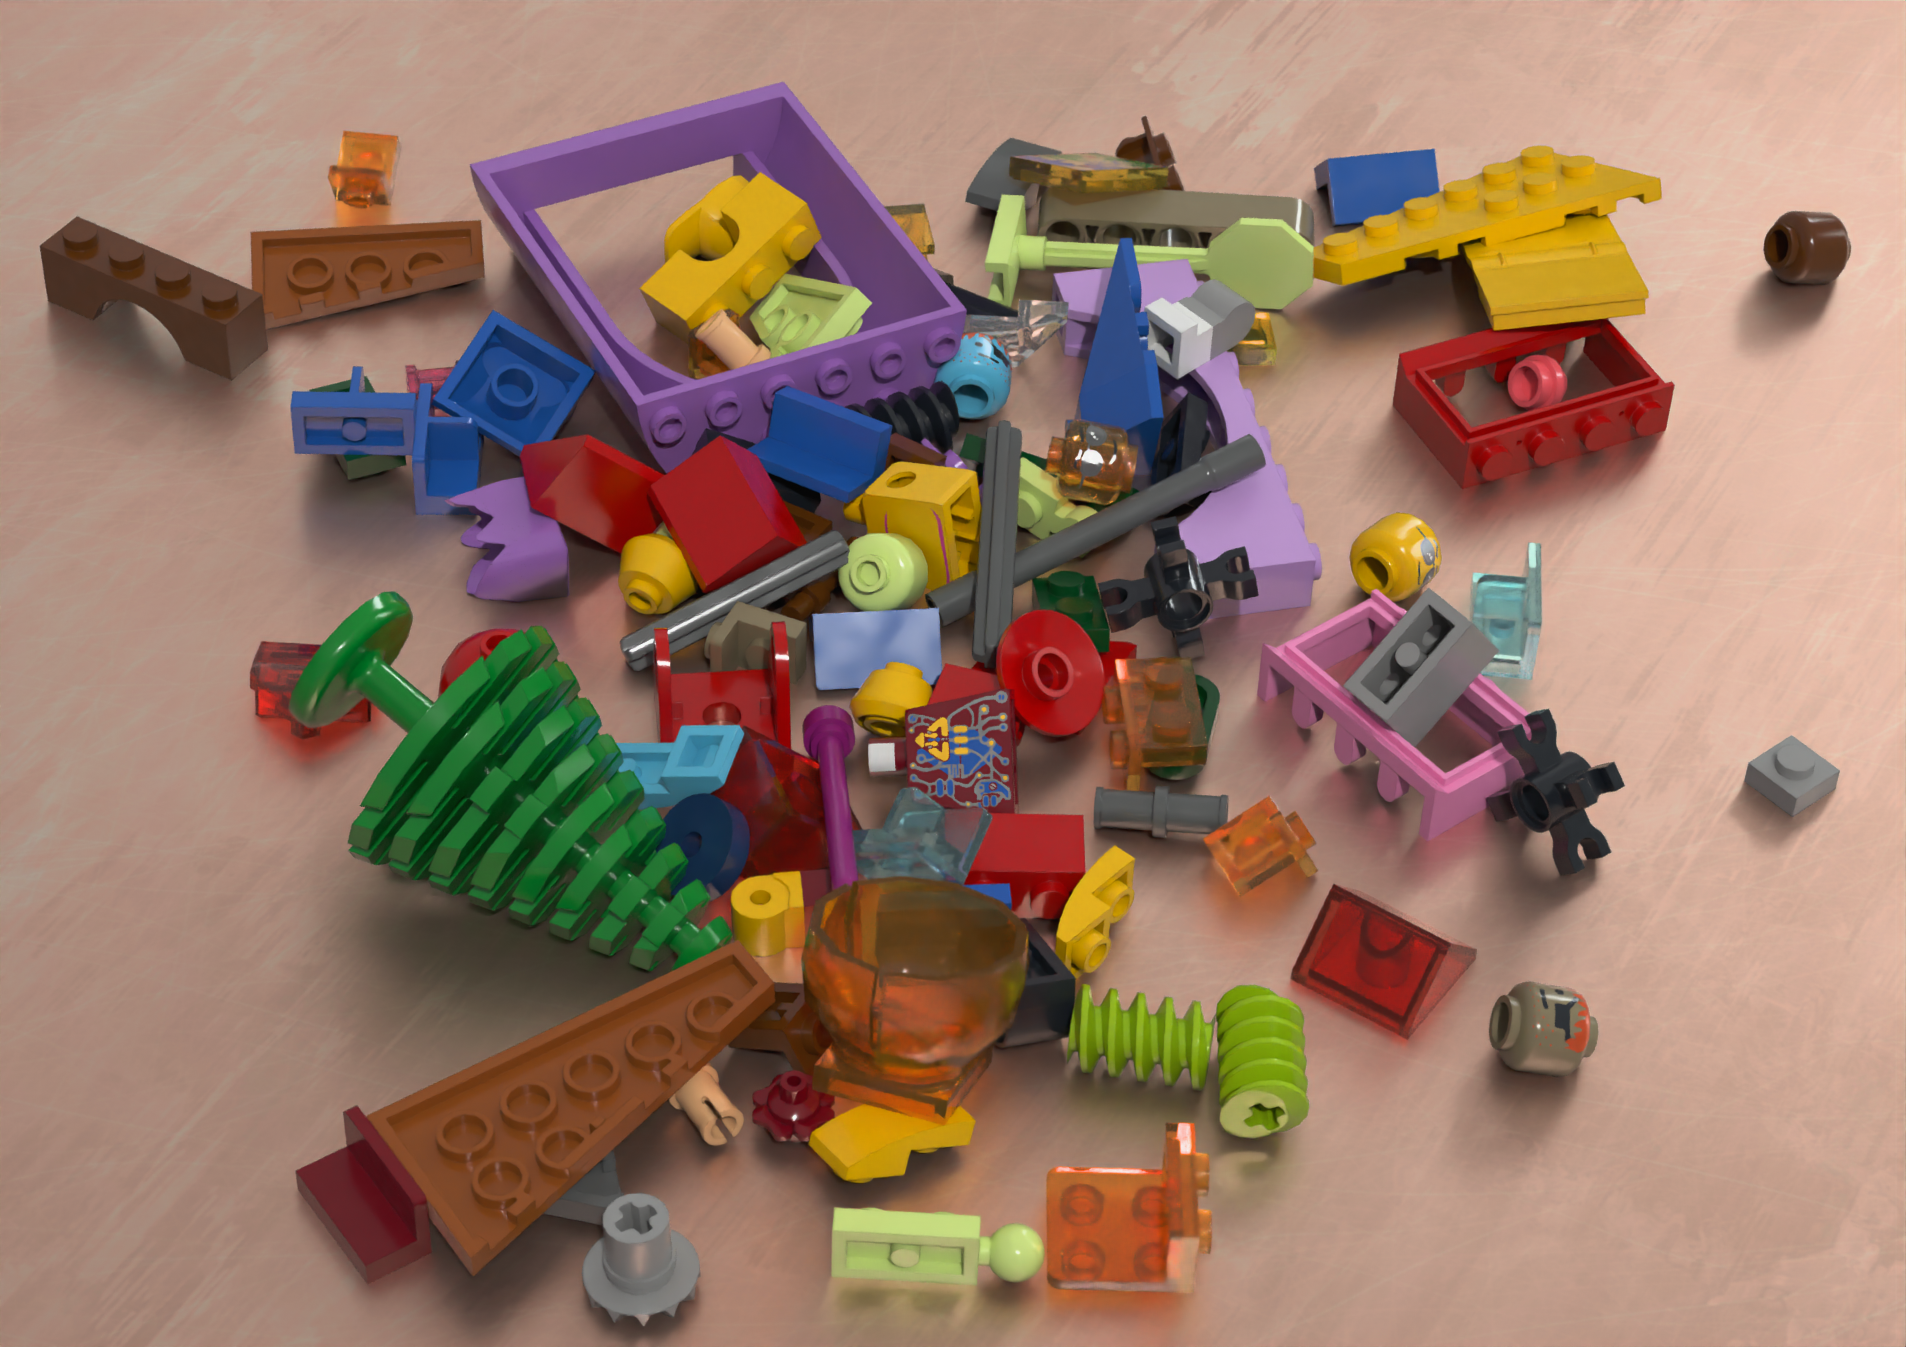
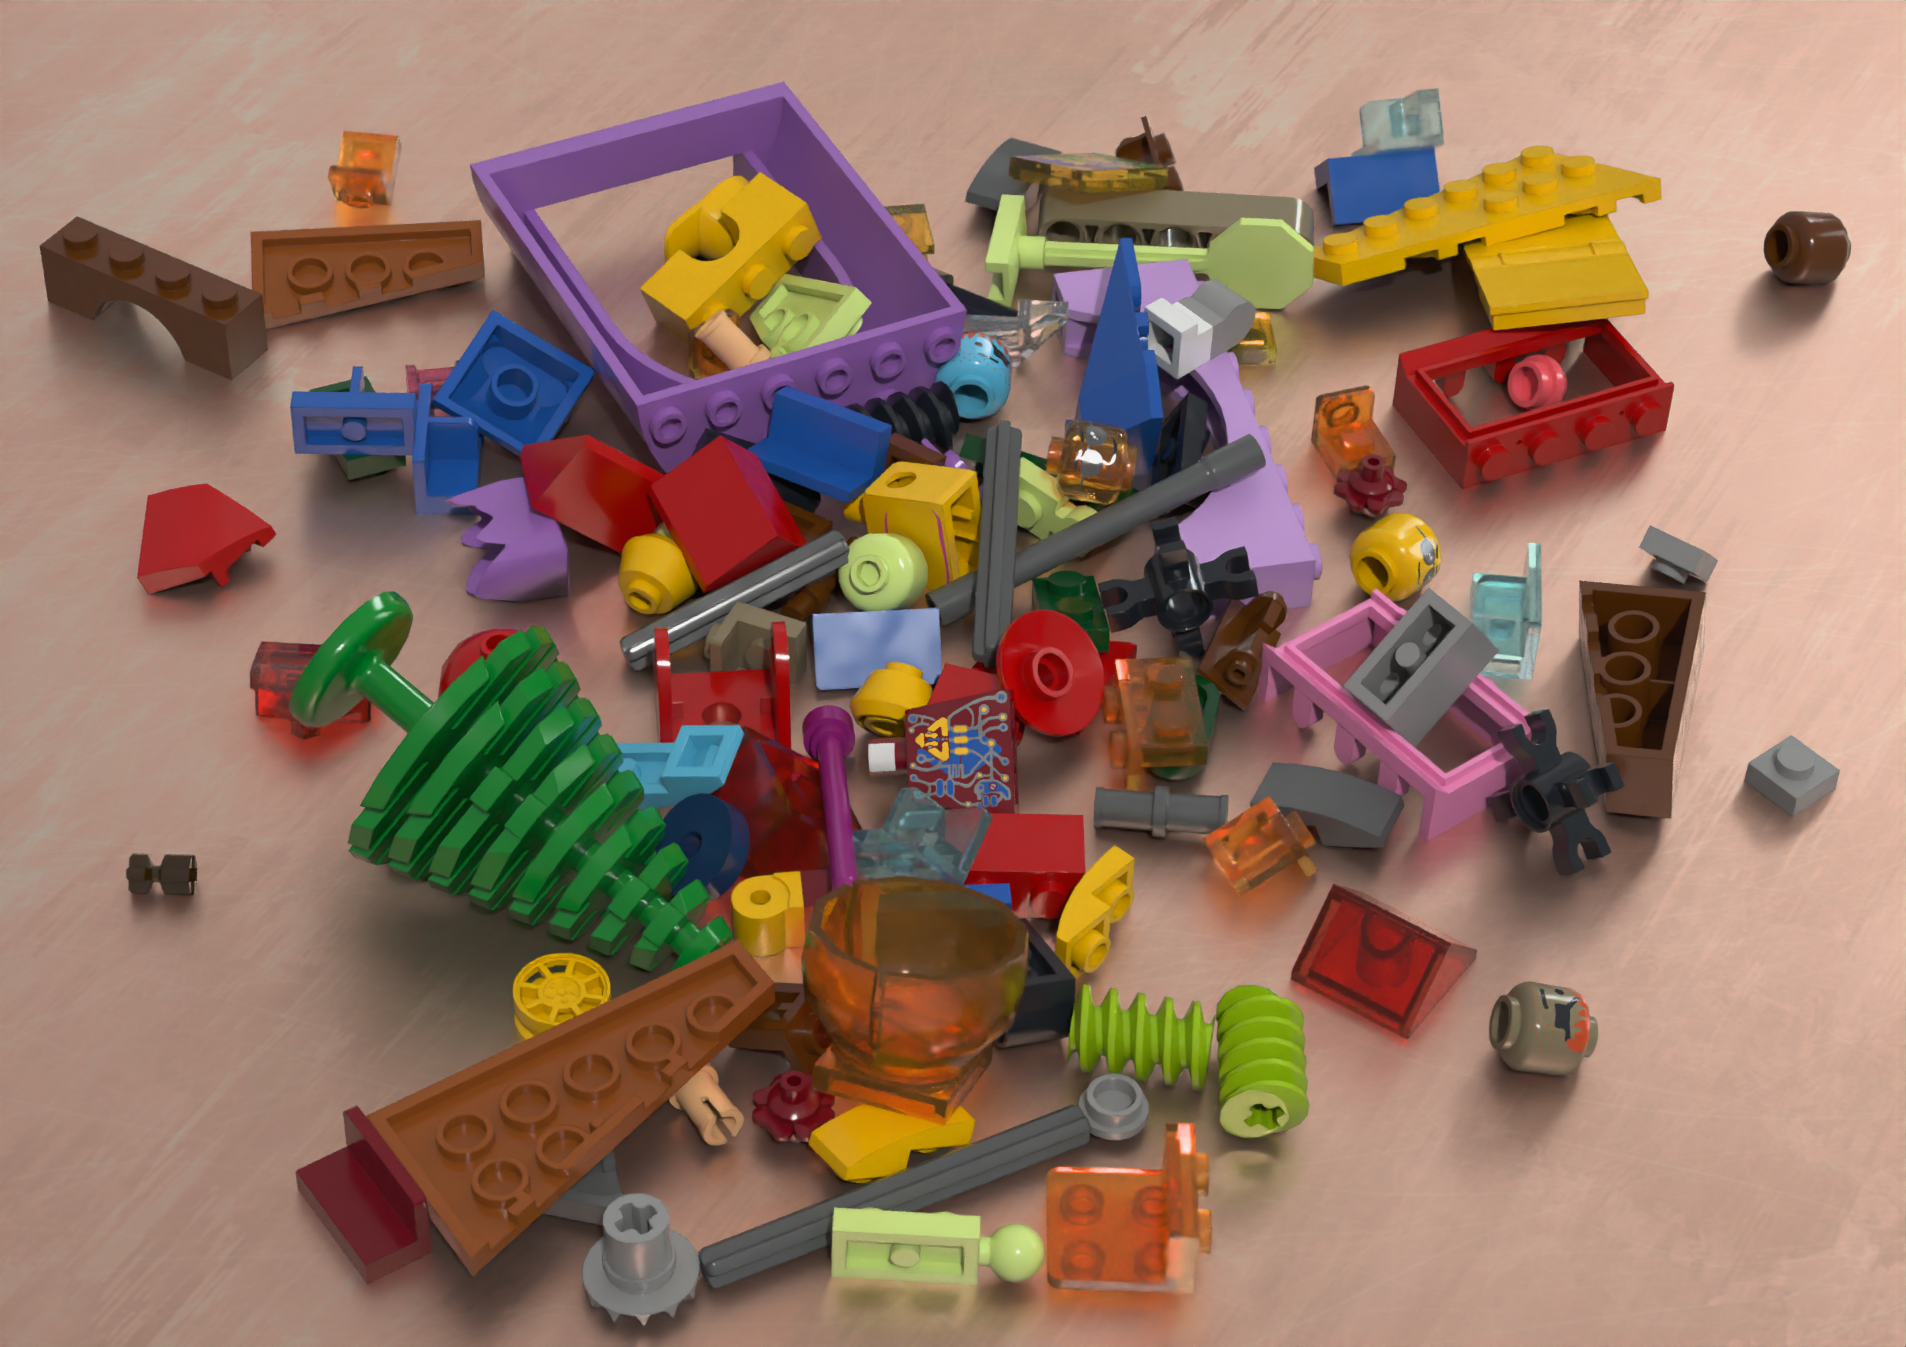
none -> dark brown piece [126,853,197,895]
none -> red slope [137,483,277,594]
none -> yellow wheel [513,953,611,1043]
none -> dark grey axle [698,1105,1091,1289]
none -> light grey plate [1078,1073,1149,1140]
none -> reddish brown hinge [1195,591,1288,711]
none -> dark grey slope [1250,762,1405,848]
none -> clear orange bracket [1311,385,1396,483]
none -> dark red plant [1334,454,1407,518]
none -> clear light blue panel [1351,89,1444,156]
none -> reddish brown wedge [1579,580,1706,819]
none -> light grey plate [1639,525,1718,584]

